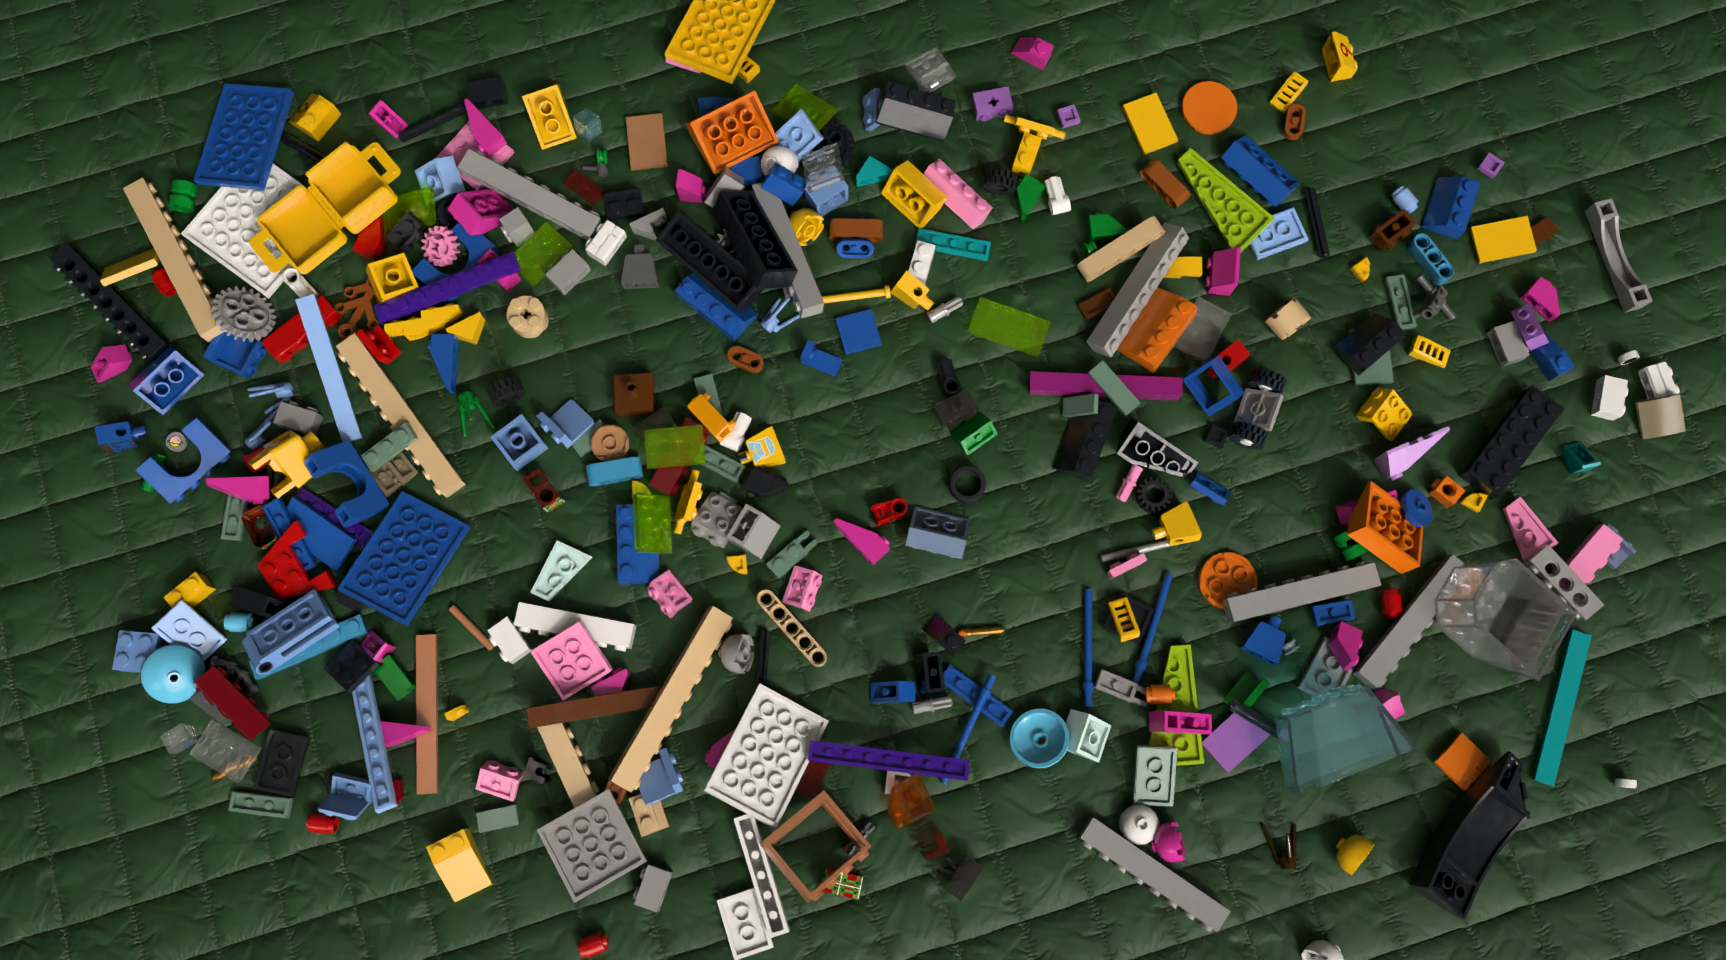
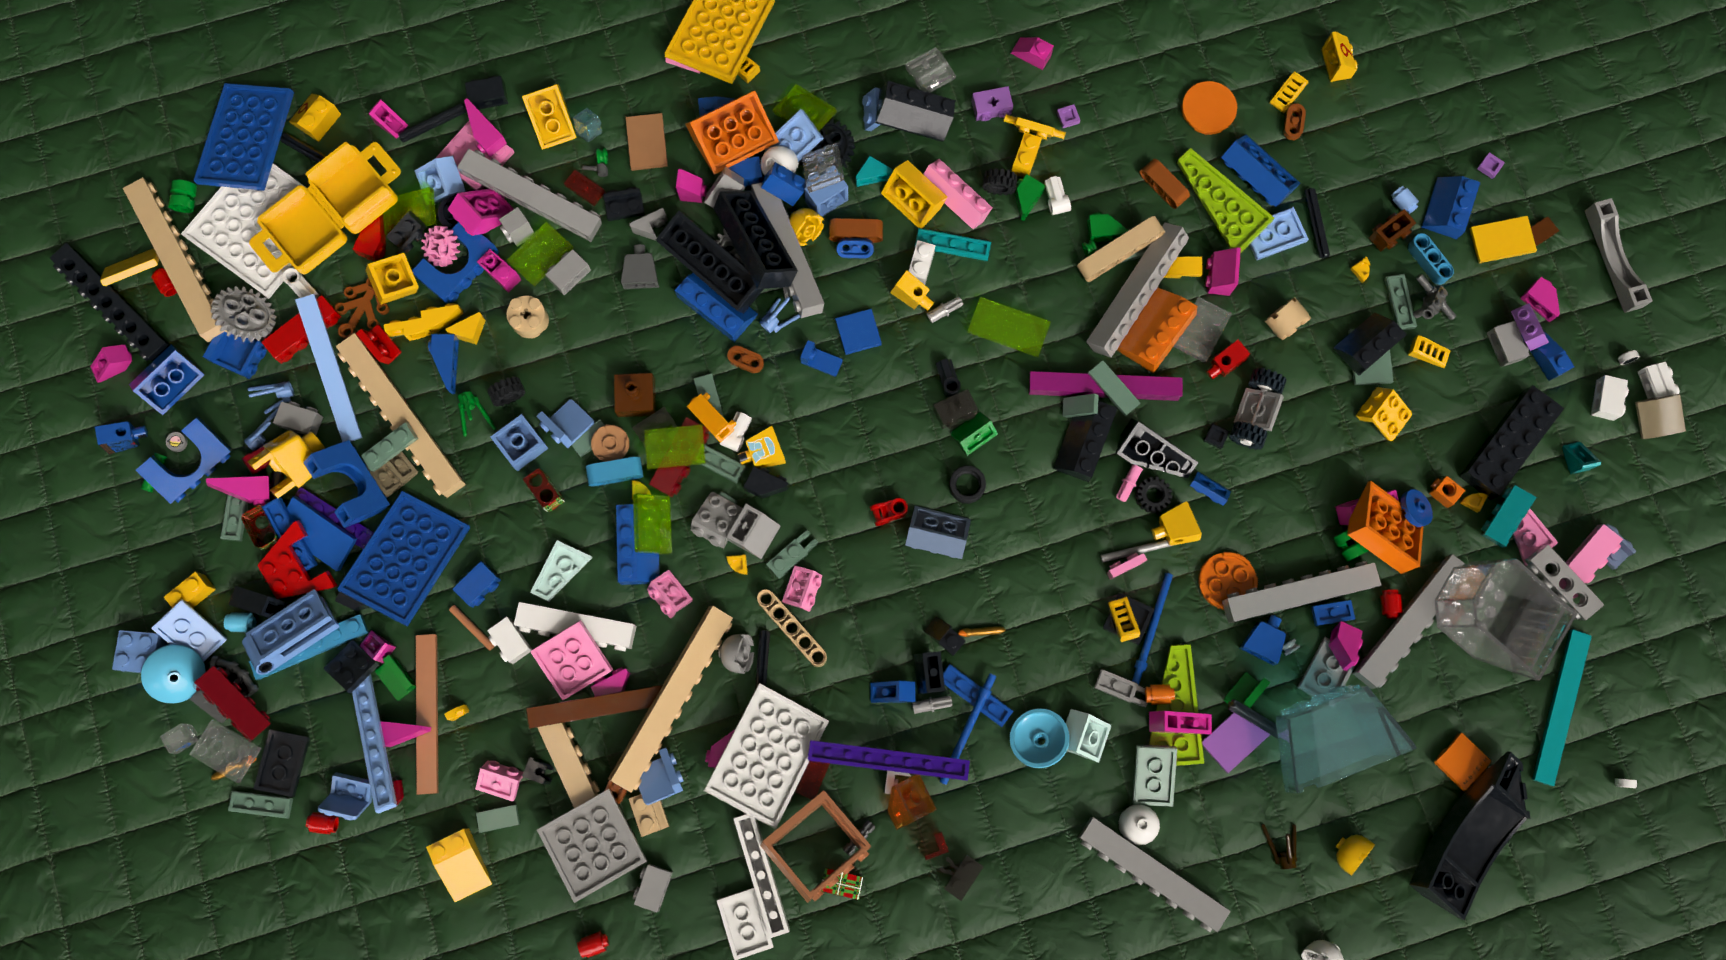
dark purple plate [374,252,522,325] -> none
white brick [585,220,627,266] -> none
yellow plate [673,470,703,535] -> none
yellow bar [822,285,891,303] -> none
dark pink slope [833,518,890,566] -> none
reddish brown tile [1077,287,1116,321] -> none
blue bar [1082,589,1094,707] -> none
yellow tile [1122,93,1178,155] -> none
dark pink cylinder [1151,820,1186,862] -> none
blue window [1183,355,1245,417] -> none
lavender wedge [1374,426,1450,481] -> none
dark pink tile [1375,689,1405,723] -> none
none -> blue brick [453,561,501,607]
none -> teal wedge [1481,485,1537,548]

